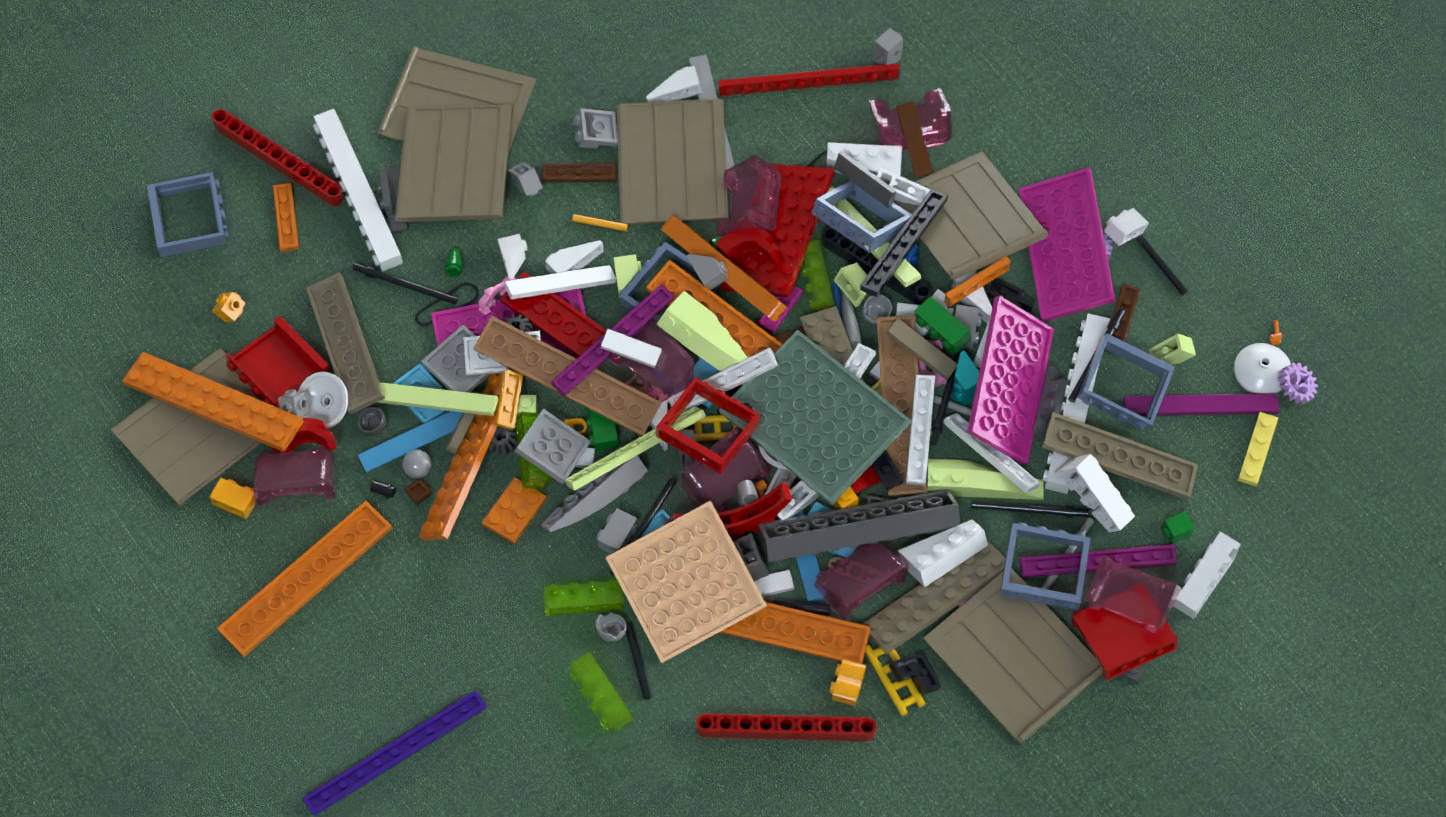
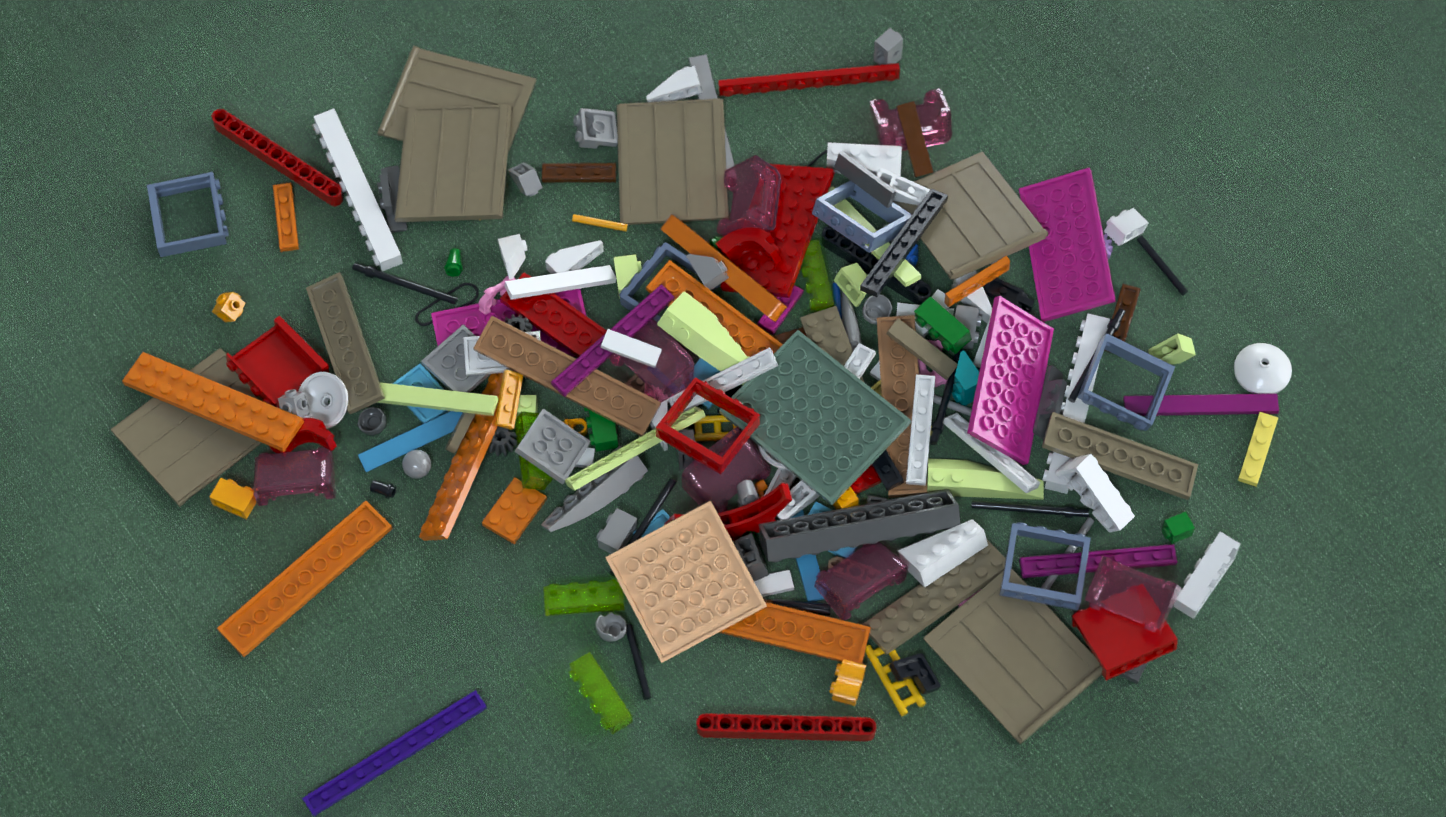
reddish brown tile [405,478,432,506] -> none
orange hand [1270,320,1282,345] -> none
lavender gear [1278,363,1318,404] -> none

